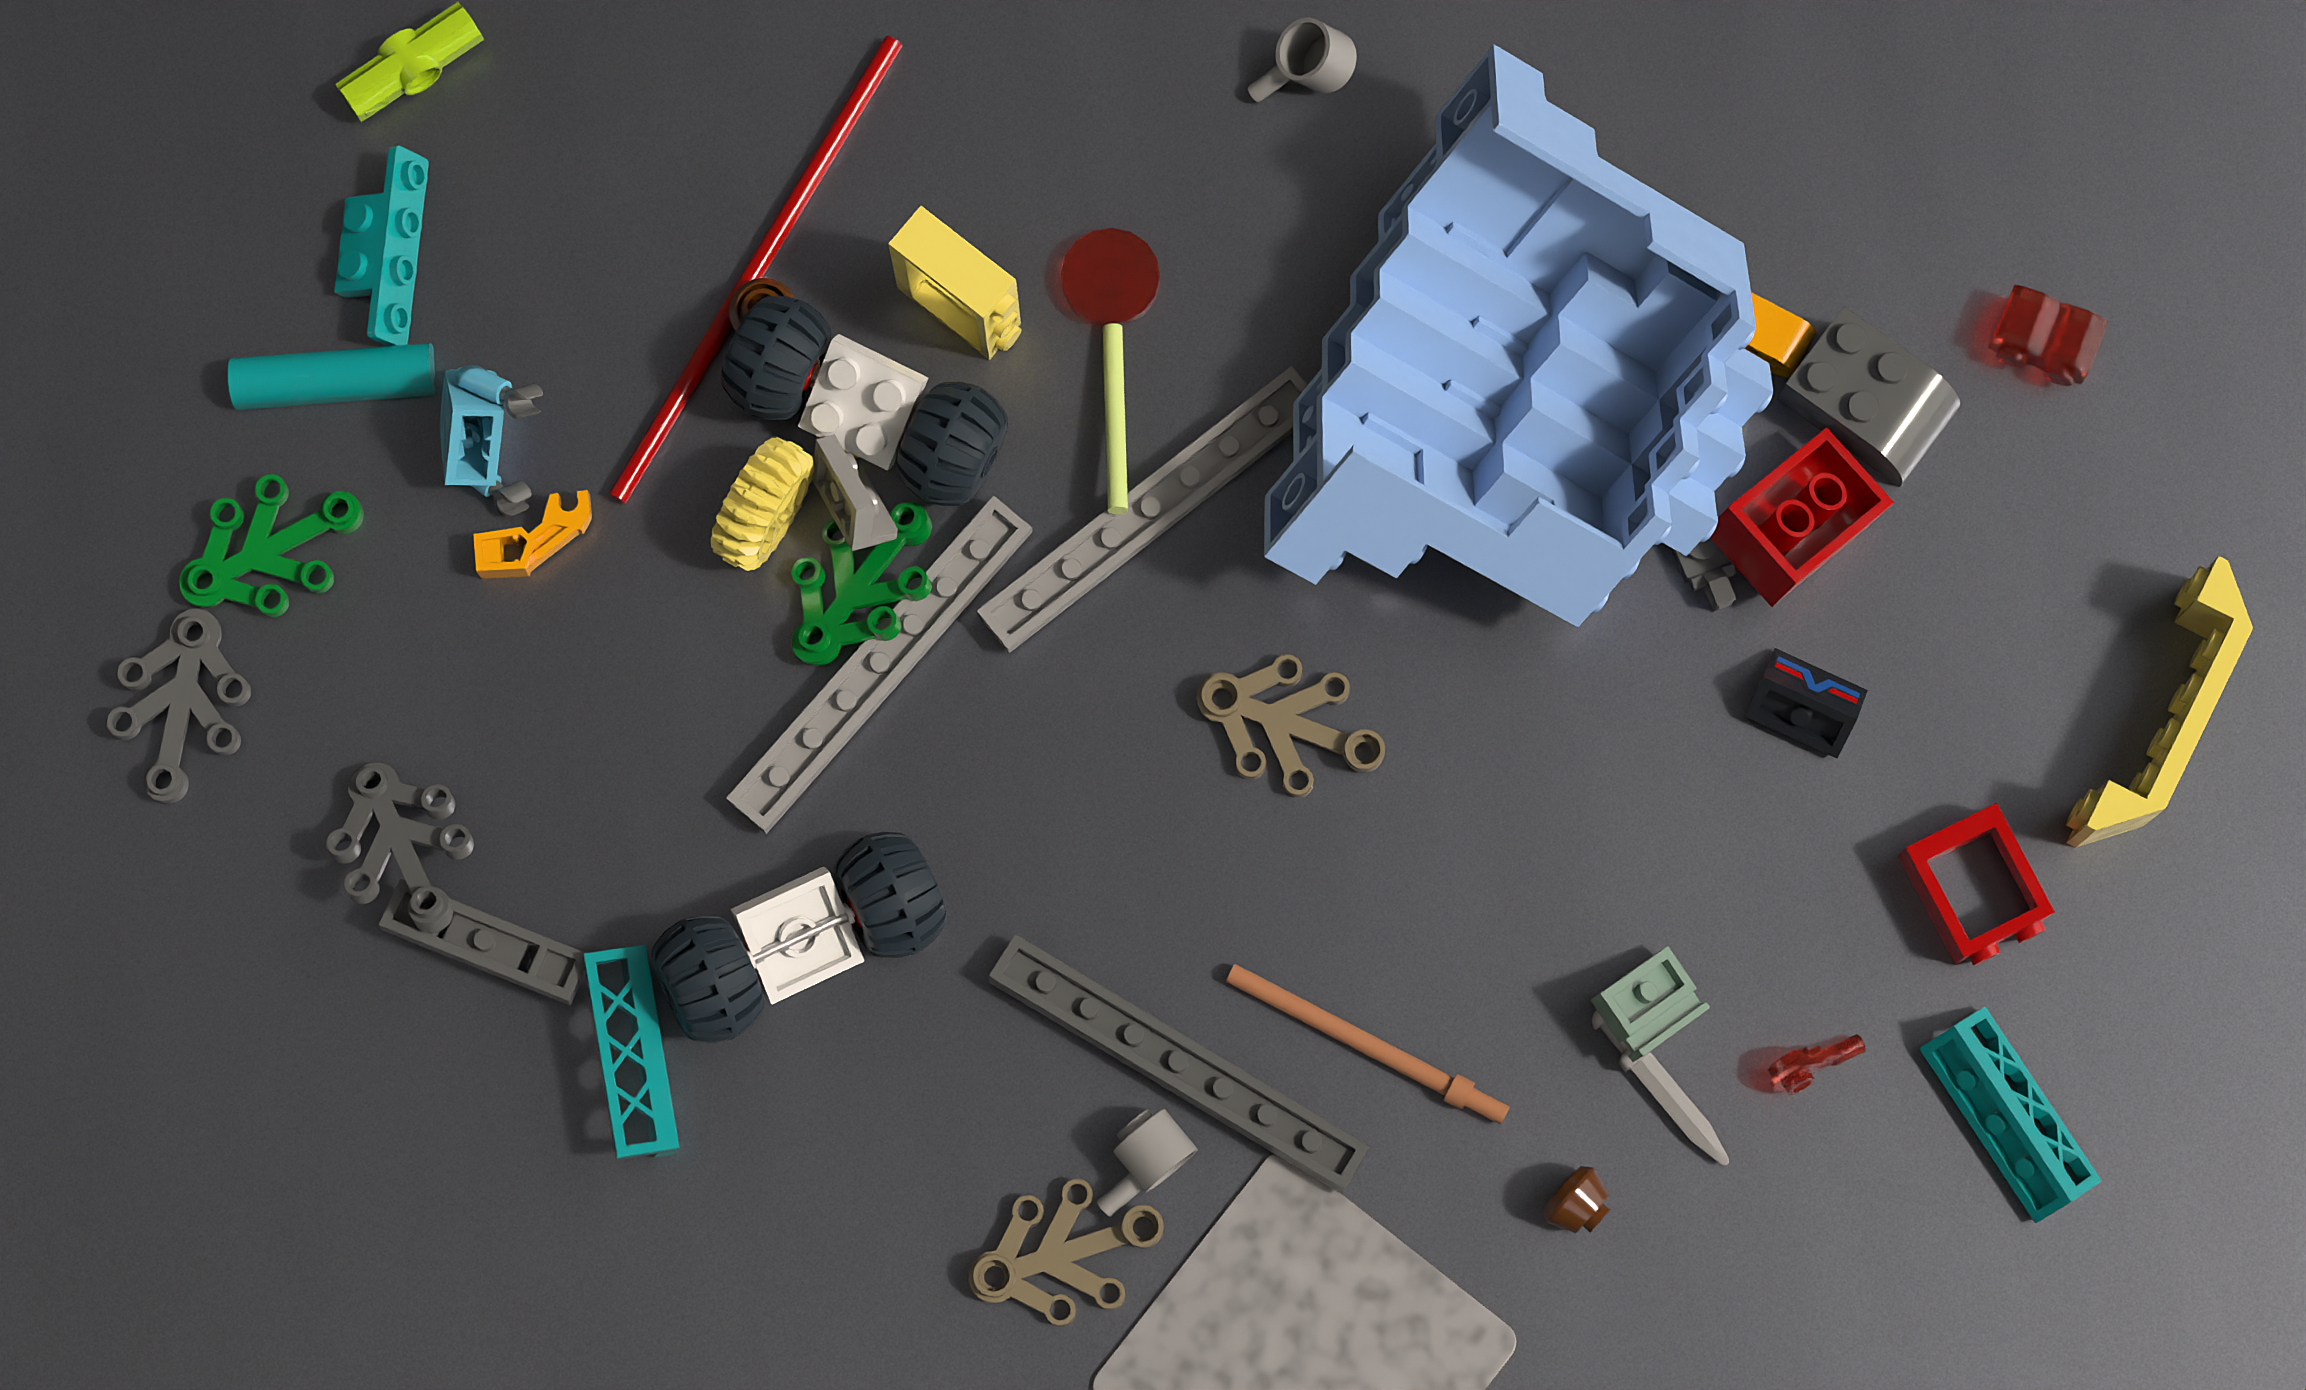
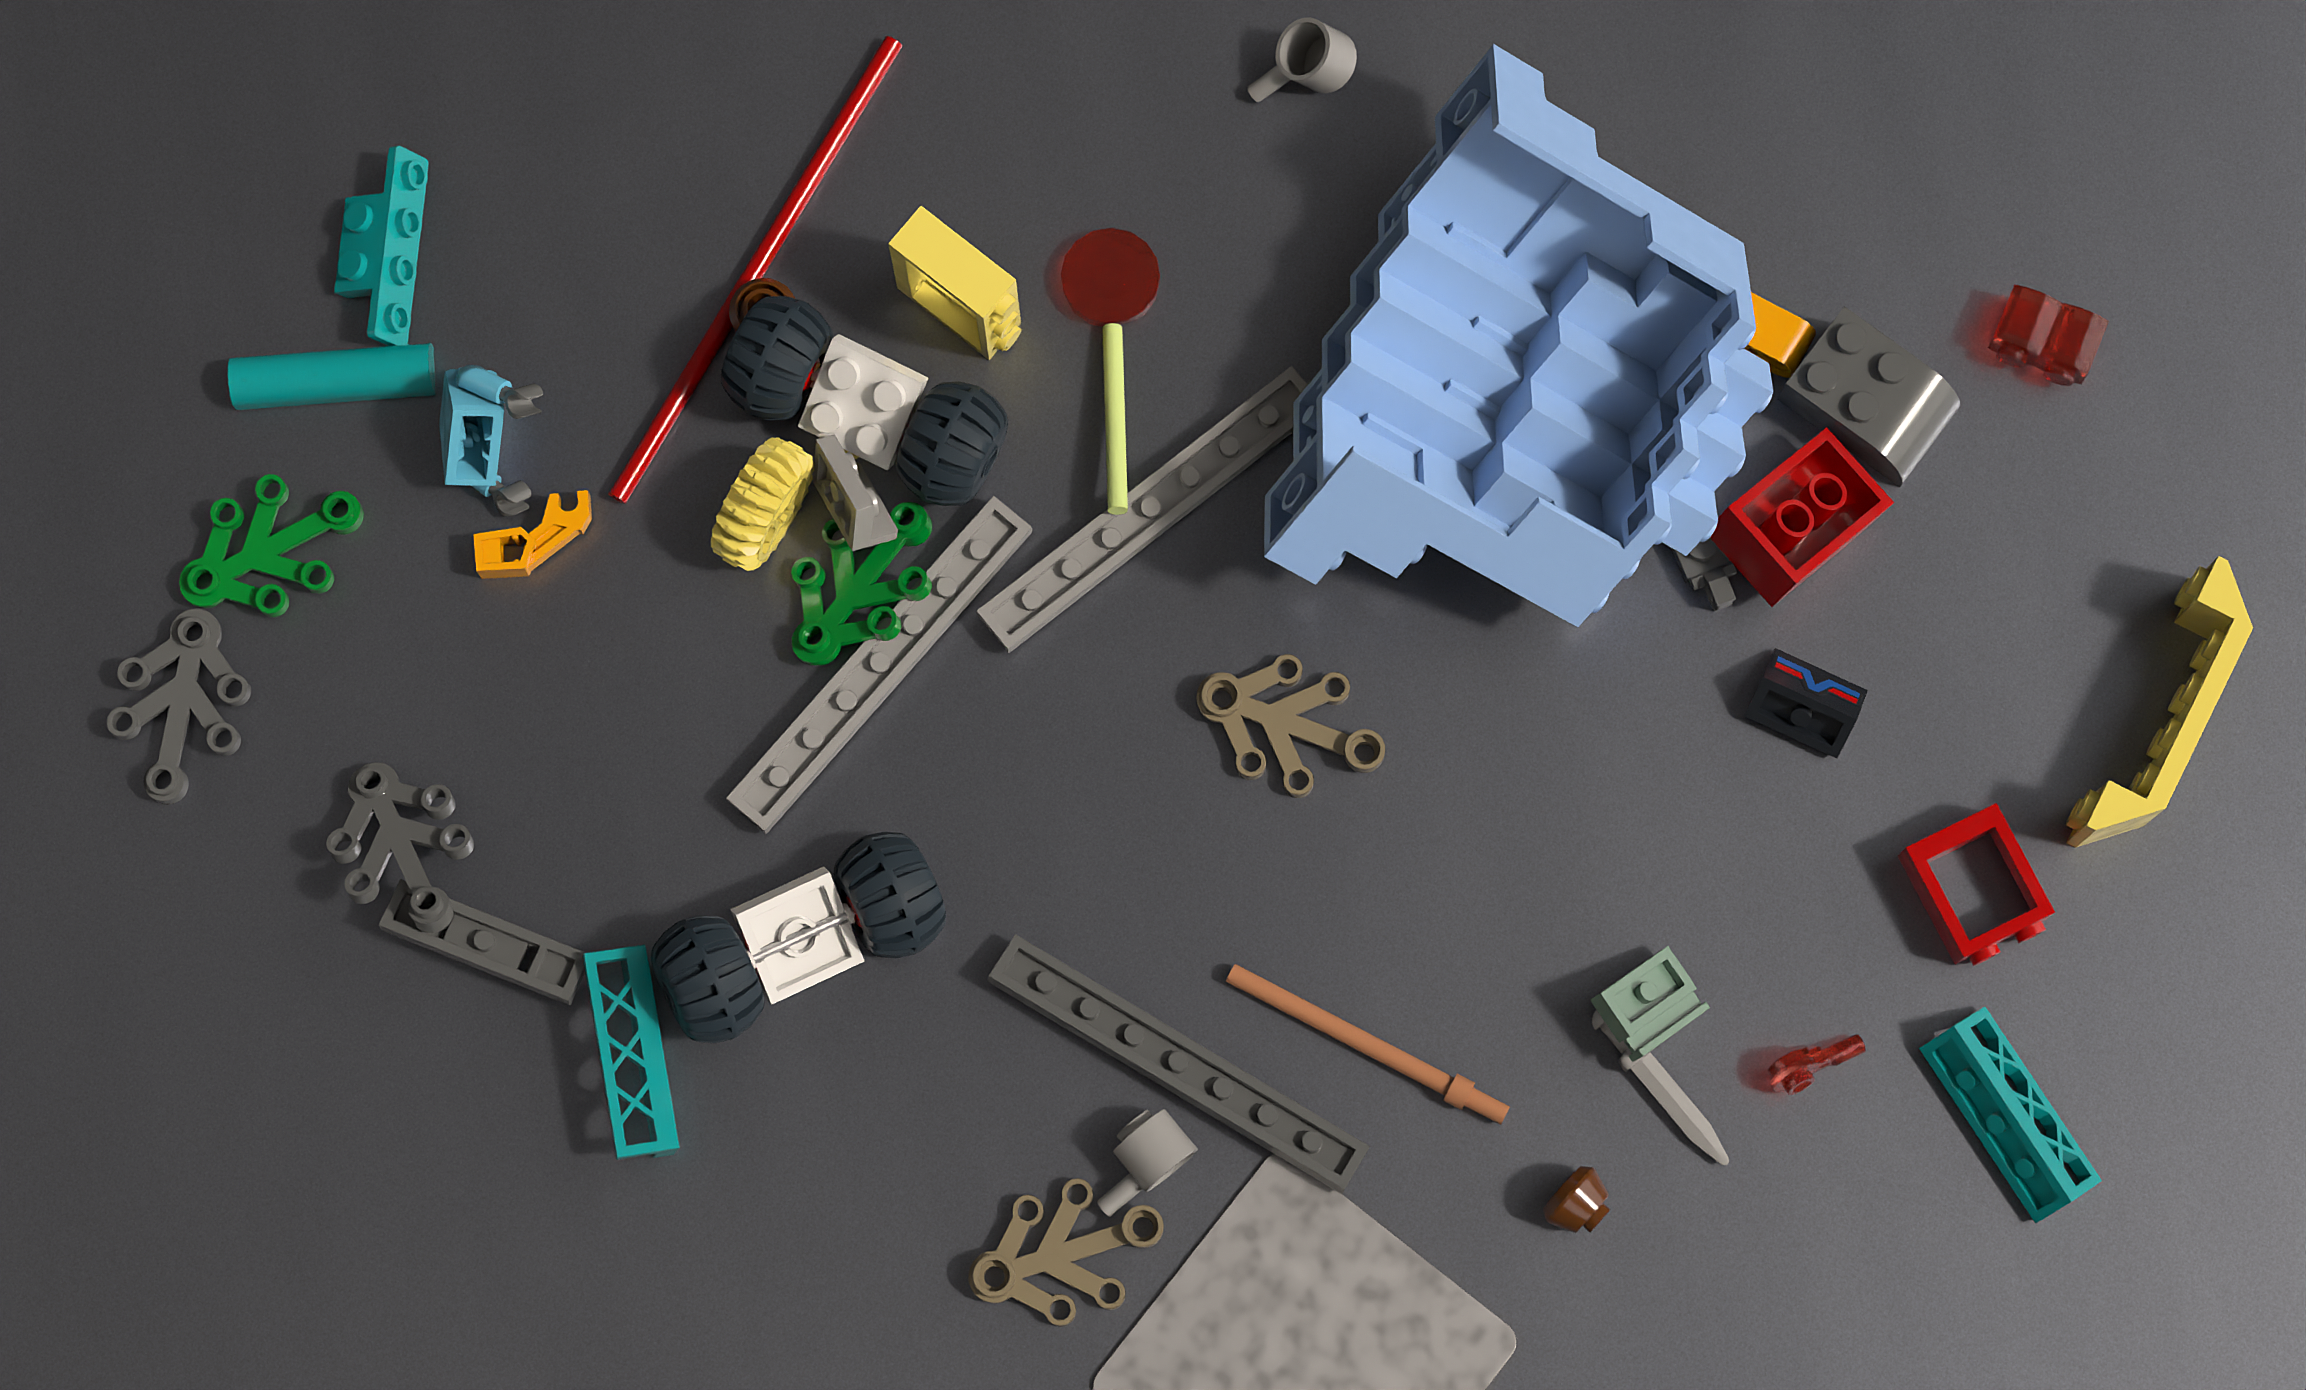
lime piece [335,2,484,122] -> none

